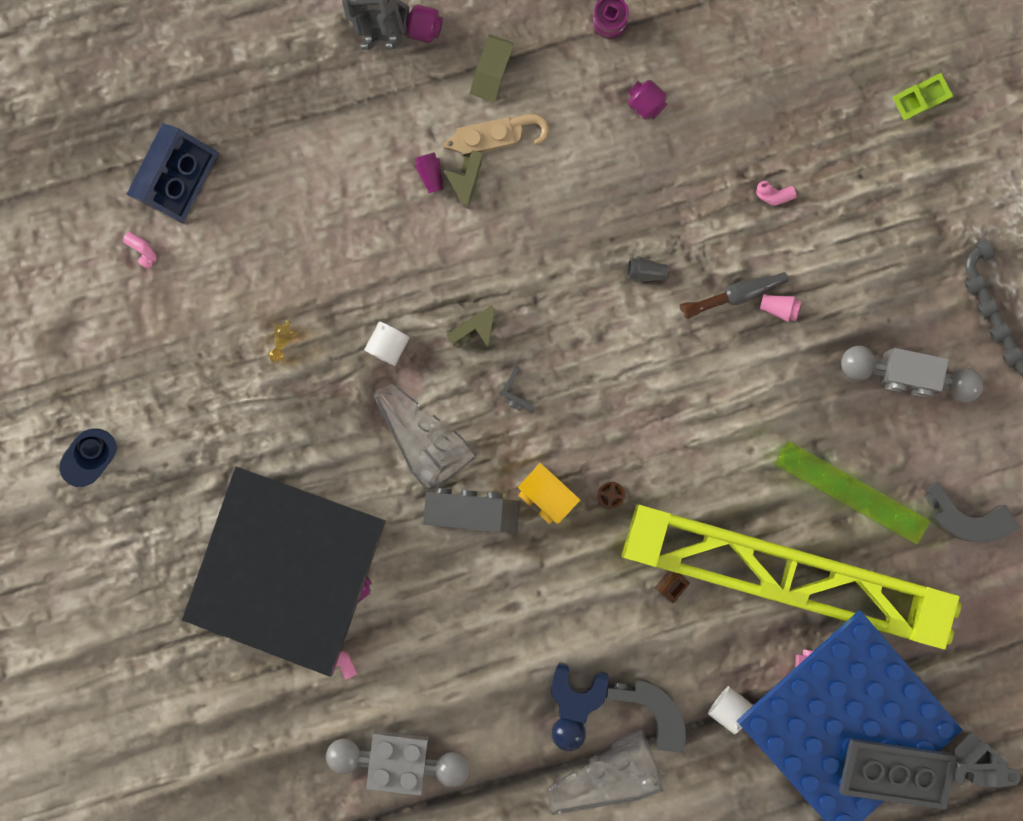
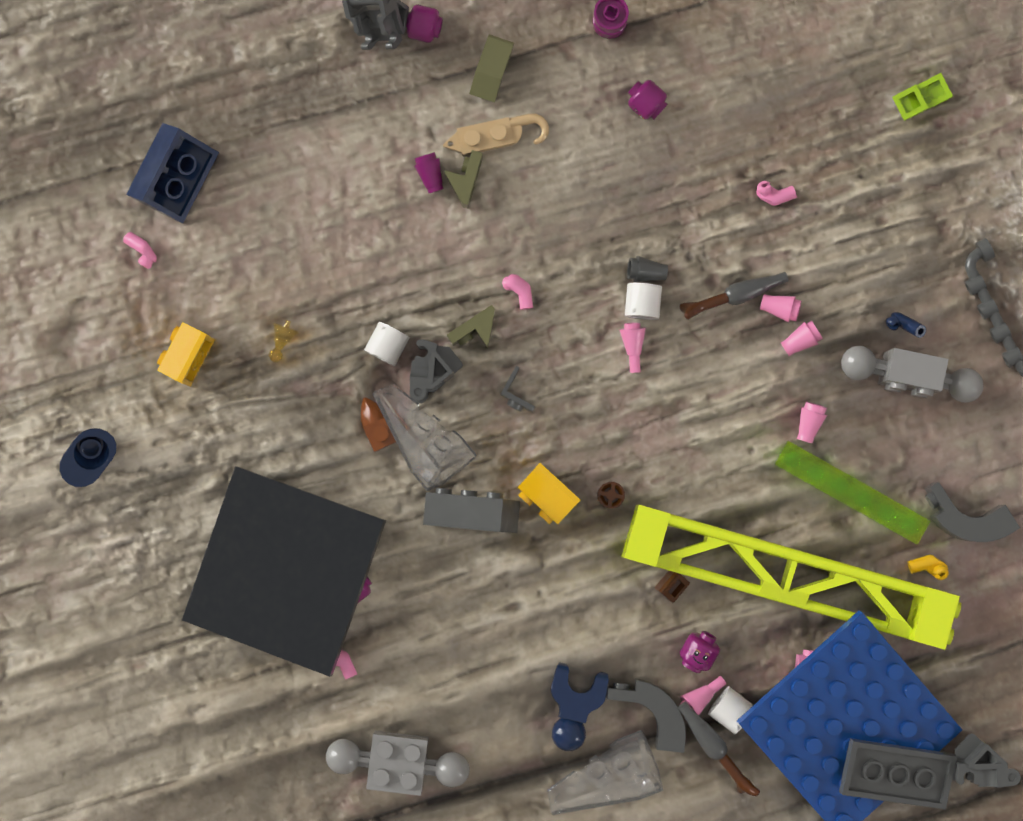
none -> yellow slope [157,322,215,387]
none -> dark orange plate [361,397,399,452]
none -> dark grey piece [410,340,463,403]
none -> bright pink arm [502,274,533,310]
none -> bright pink cone [619,322,646,373]
none -> white piece [625,283,662,320]
none -> dark grey piece [678,701,760,796]
none -> magenta head [680,631,720,673]
none -> bright pink cone [680,676,726,715]
none -> bright pink cone [781,320,823,356]
none -> bright pink cone [797,402,827,443]
none -> dark blue arm [886,312,926,338]
none -> yellow arm [907,555,949,580]

